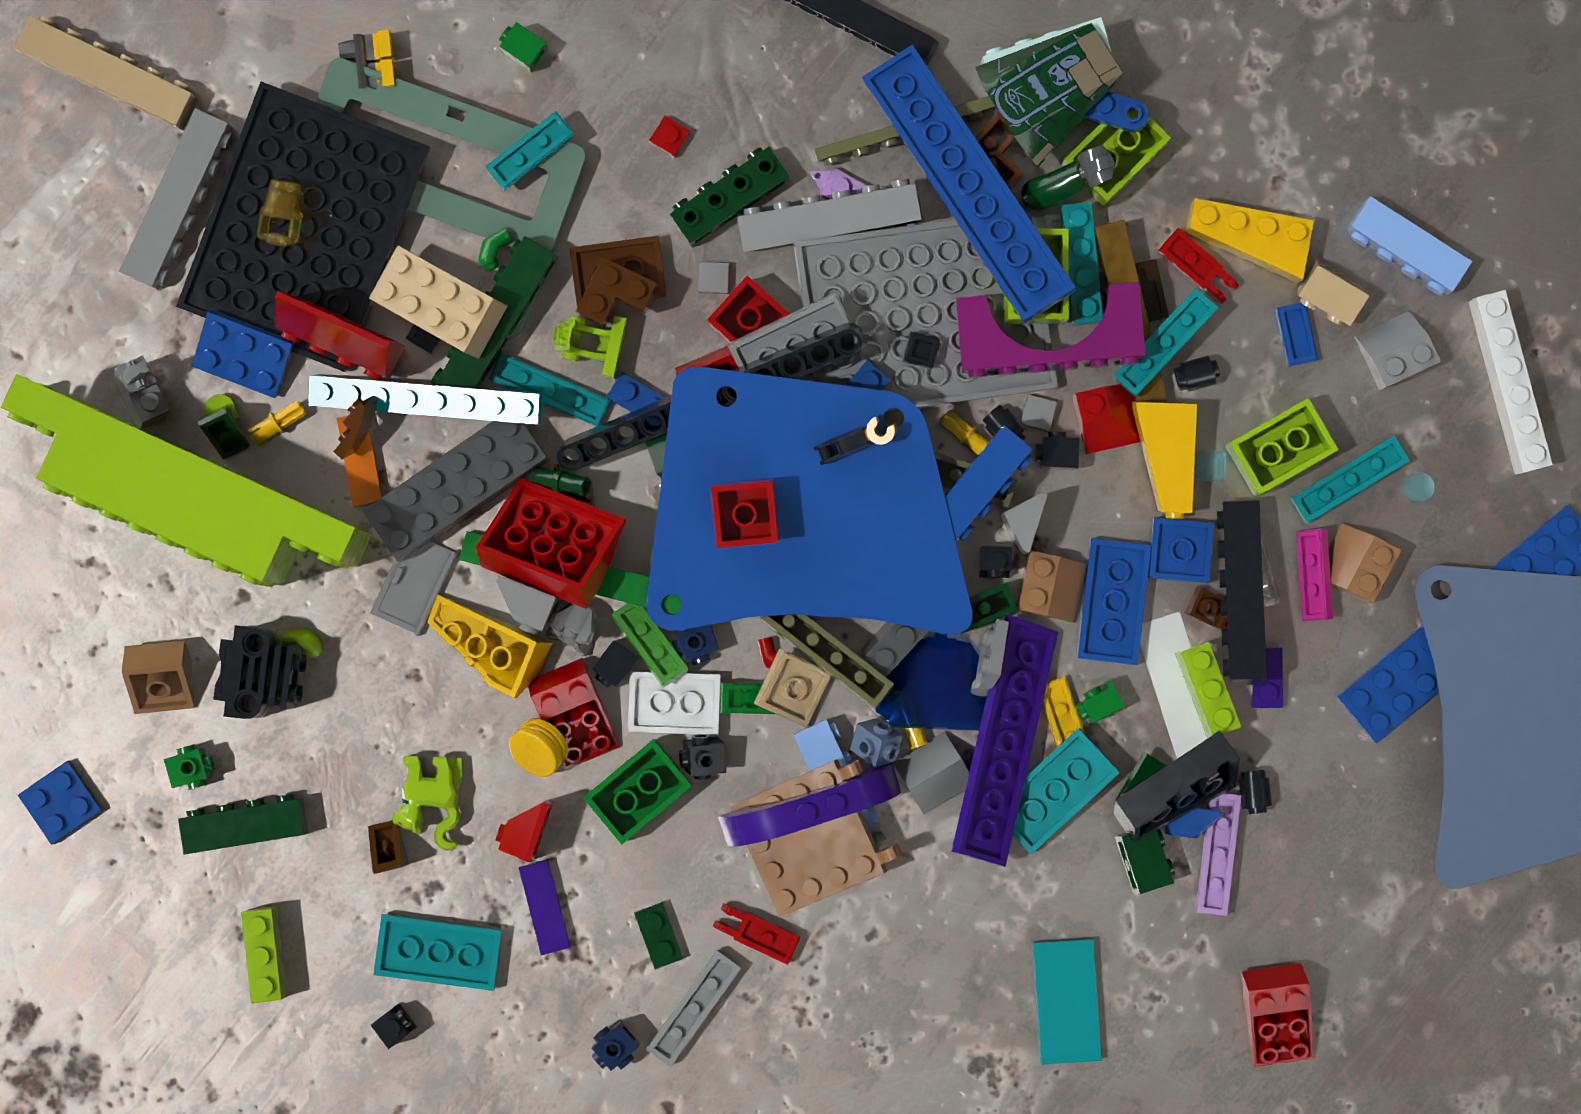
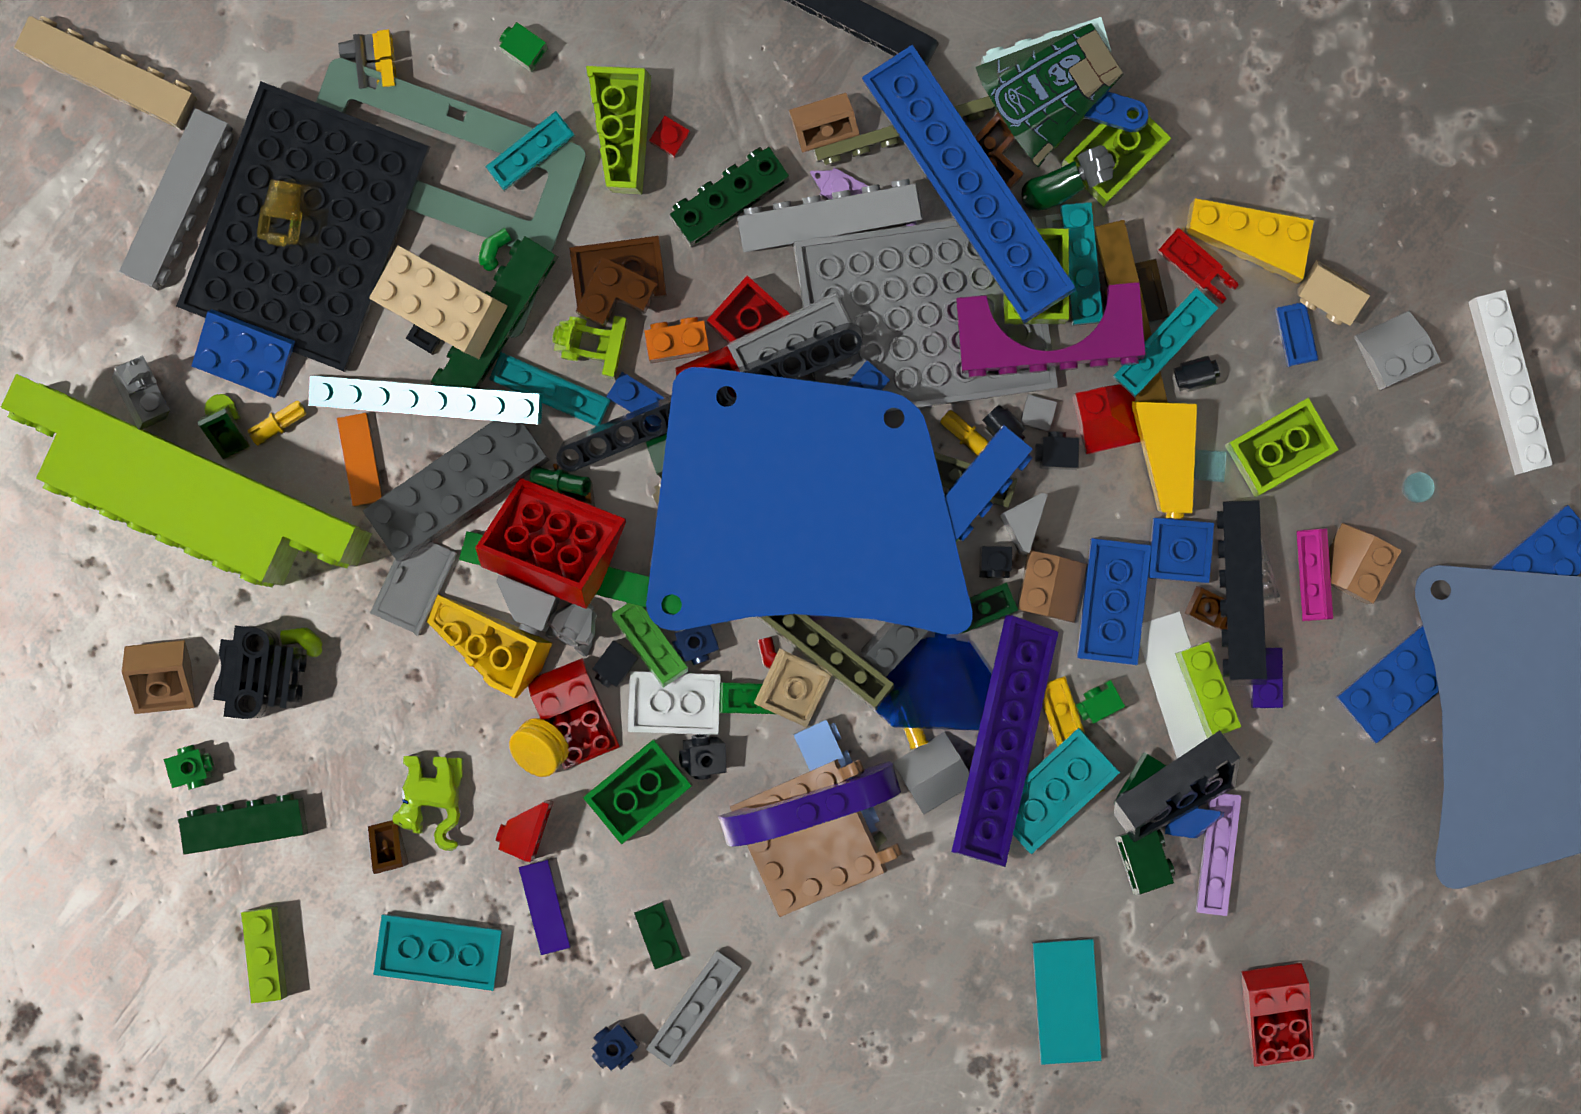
blue plate [17,760,104,845] -> none
red slope [275,291,405,381] -> none
reddish brown slope [333,396,377,460] -> none
black brick [371,1003,417,1050] -> none
light grey tile [698,262,729,294] -> none
red brick [711,478,780,548] -> none
red hinge [713,903,801,965] -> none
black piece [813,416,897,465] -> none
sand blue brick [850,718,903,767] -> none
black tile [902,331,940,369] -> none
light grey plate [971,619,1009,696] -> none
black brick [1239,770,1272,814] -> none
teal plate [1290,435,1410,524] -> none
light blue brick [1346,196,1472,295] -> none
none -> lime wedge [586,66,651,195]
none -> orange brick [644,317,710,364]
none -> medium nougat brick [789,93,860,153]

